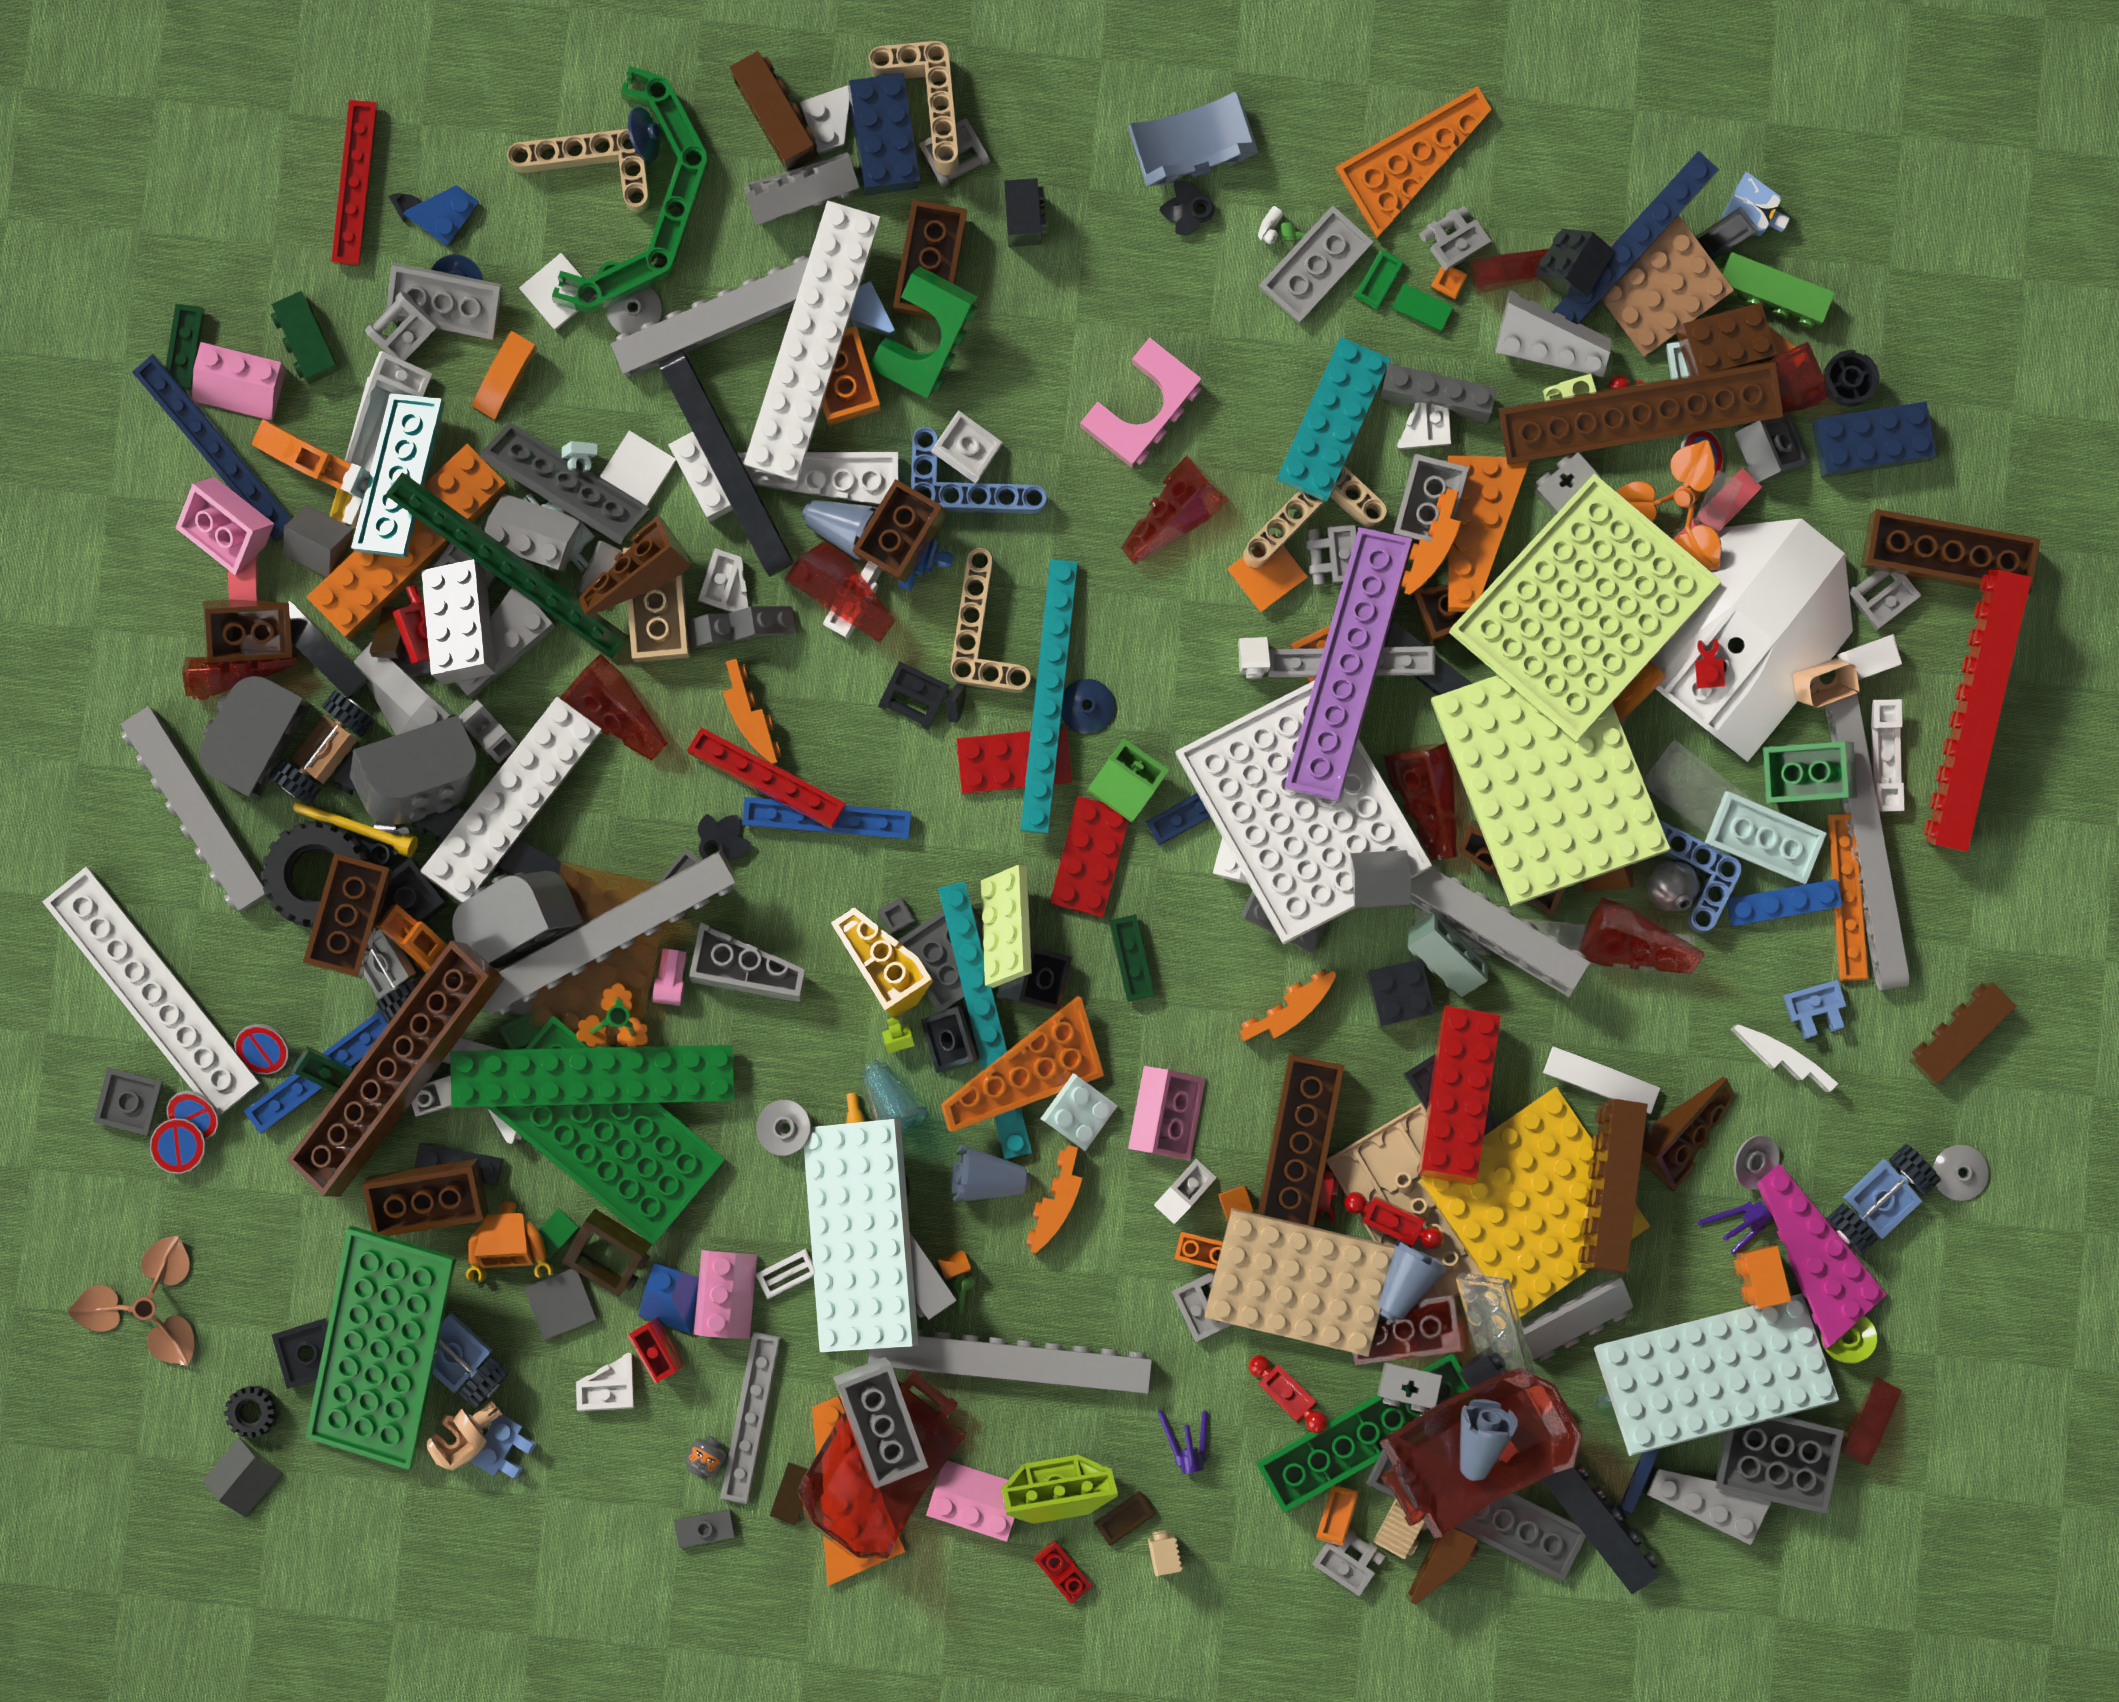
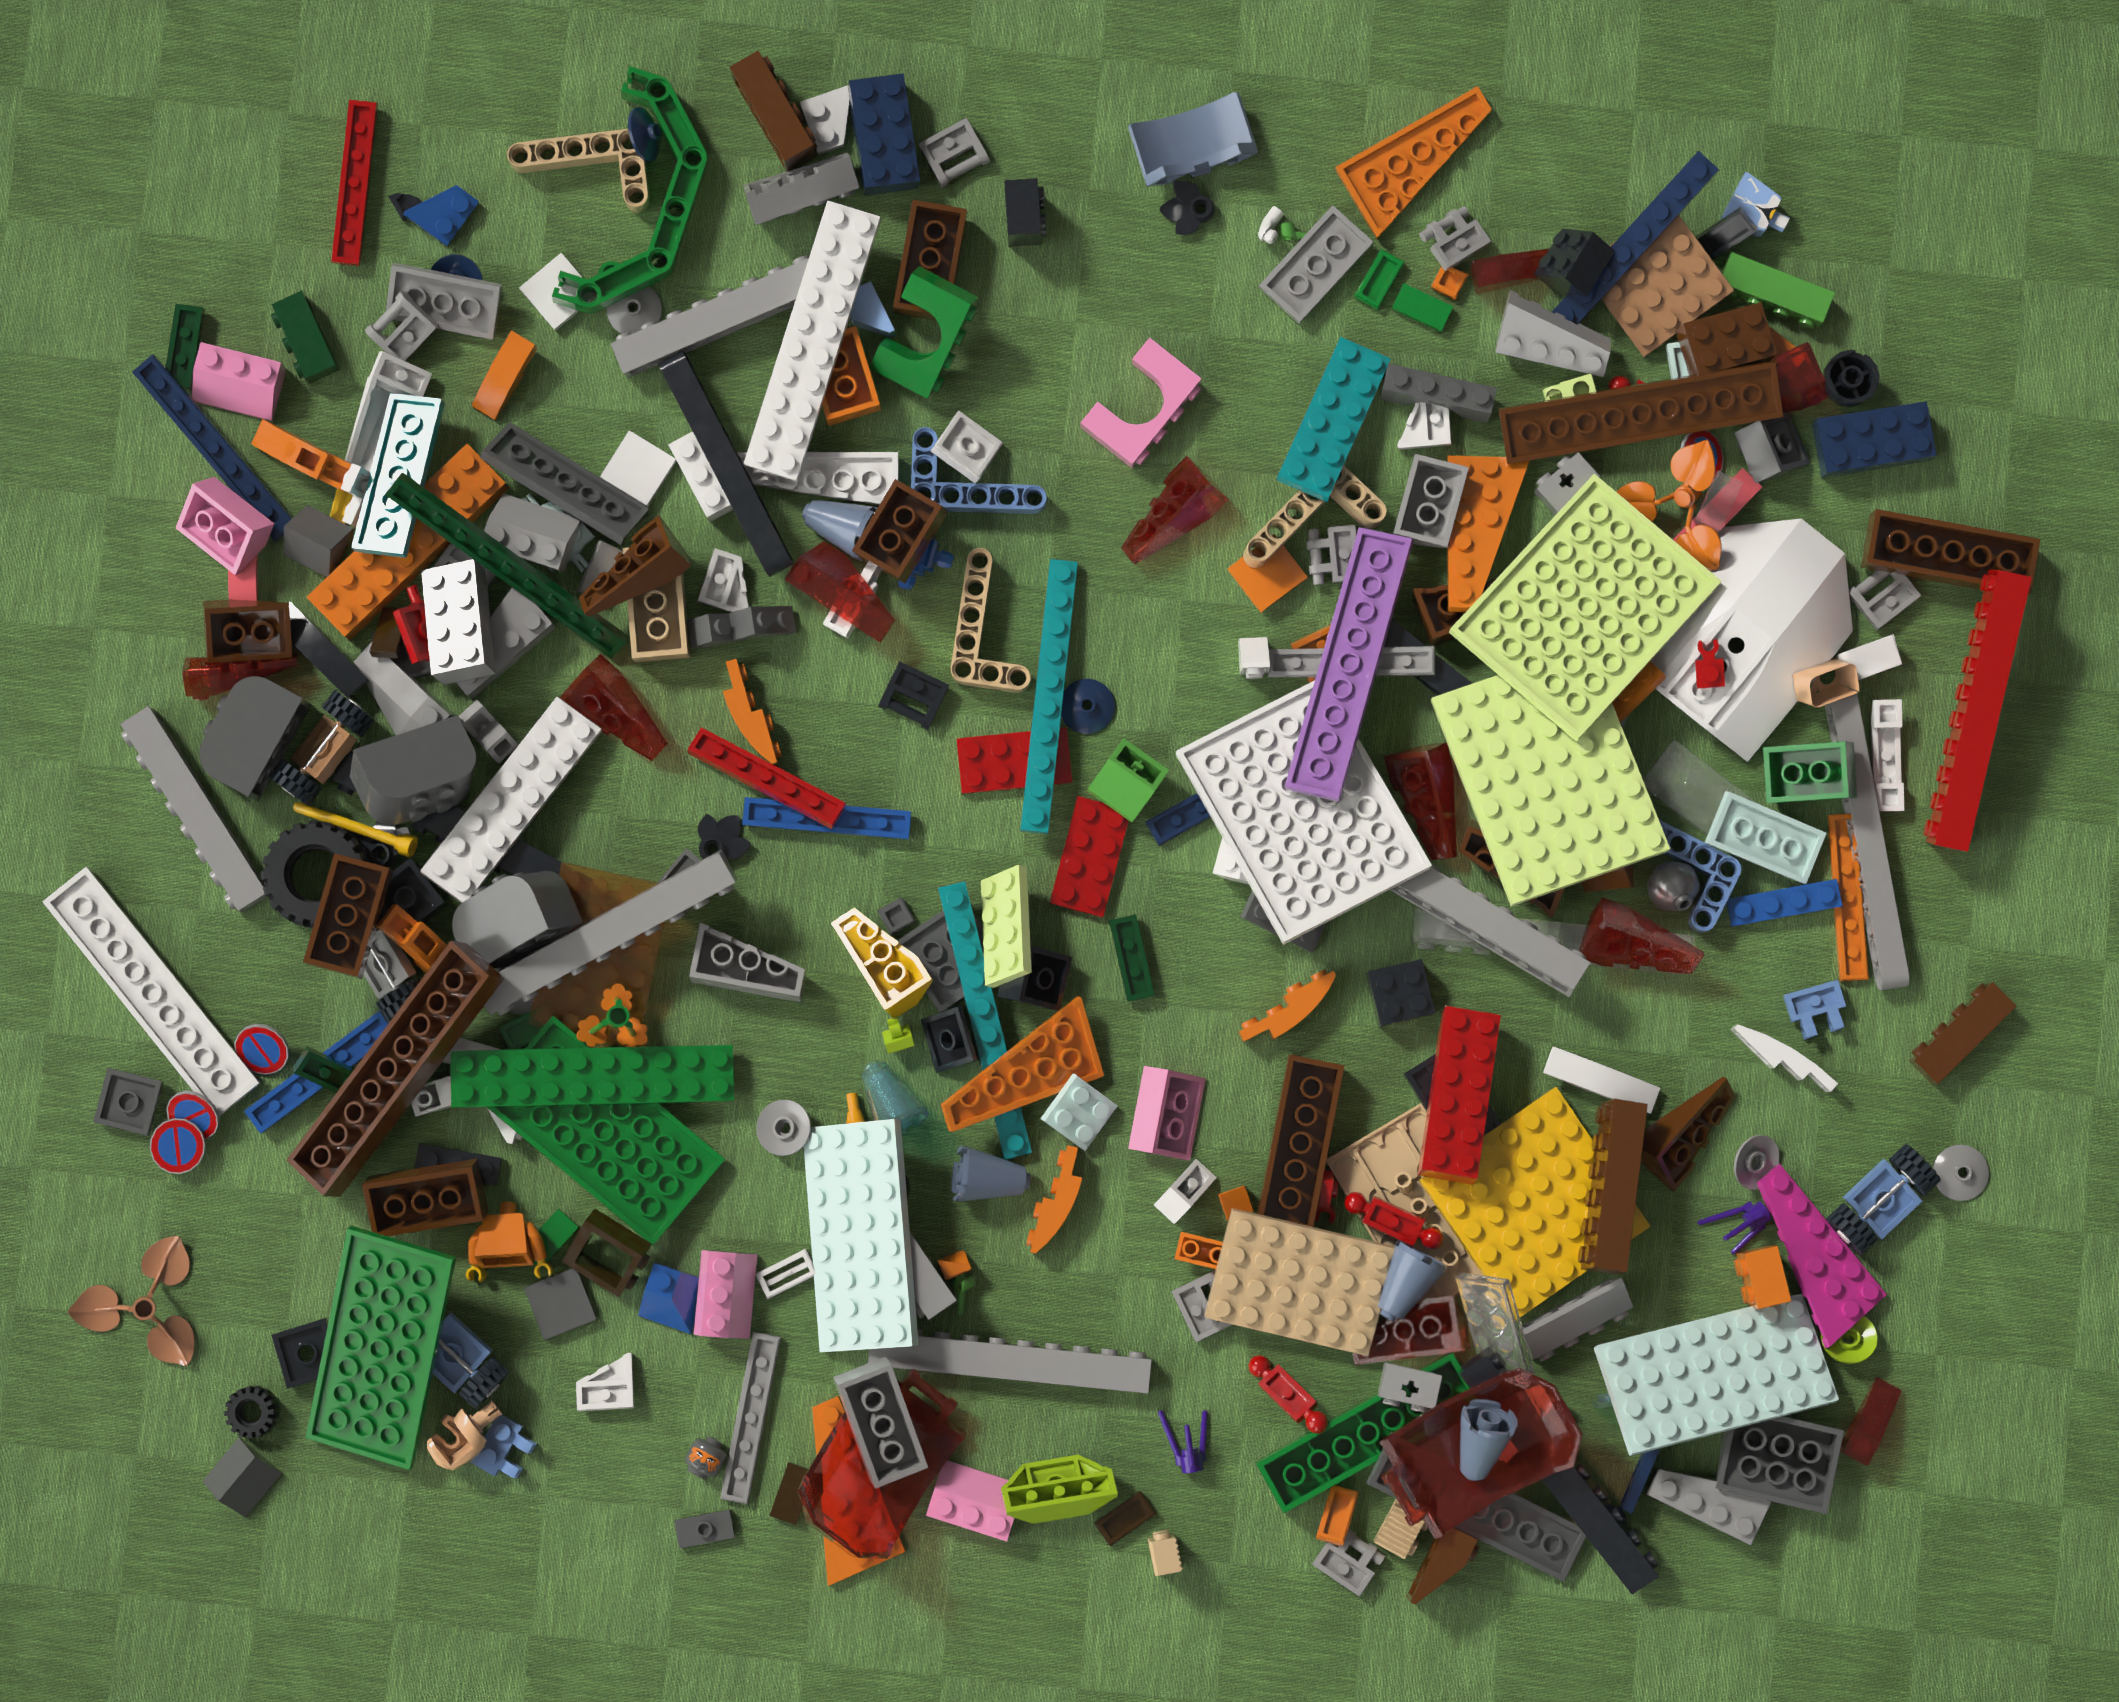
light aqua tile [562,441,597,472] -> none
red brick [627,1317,685,1384] -> none
bright pink piece [653,949,687,1006] -> none
tan beam [869,41,959,175] -> none
black tile [946,683,966,723] -> none
red slope [1033,1540,1093,1604] -> none
dark grey slope [1350,850,1411,909] -> none
orange slope [1402,488,1462,595] -> none
sand green brick [1408,912,1488,997] -> none

